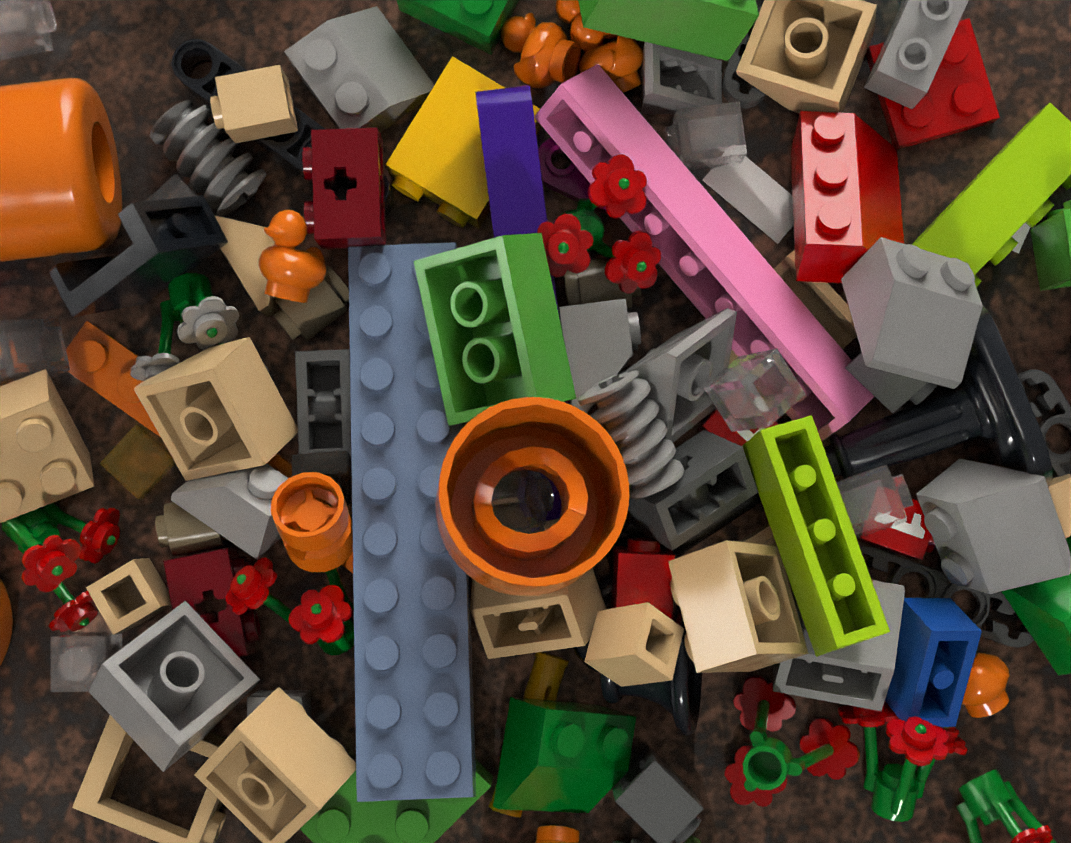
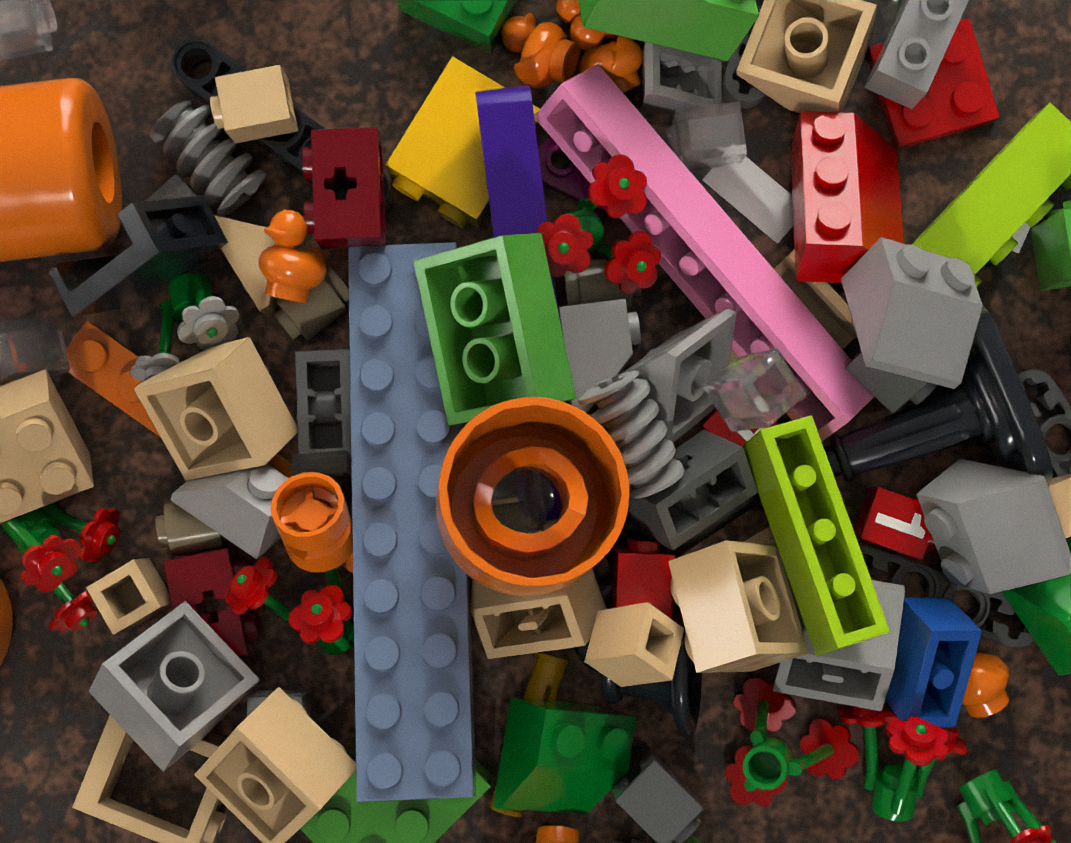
clear brick [51,632,122,692] -> none
clear yellow tile [100,424,176,499] -> none
light grey slope [284,6,434,133] -> none
clear brick [836,464,914,539] -> none

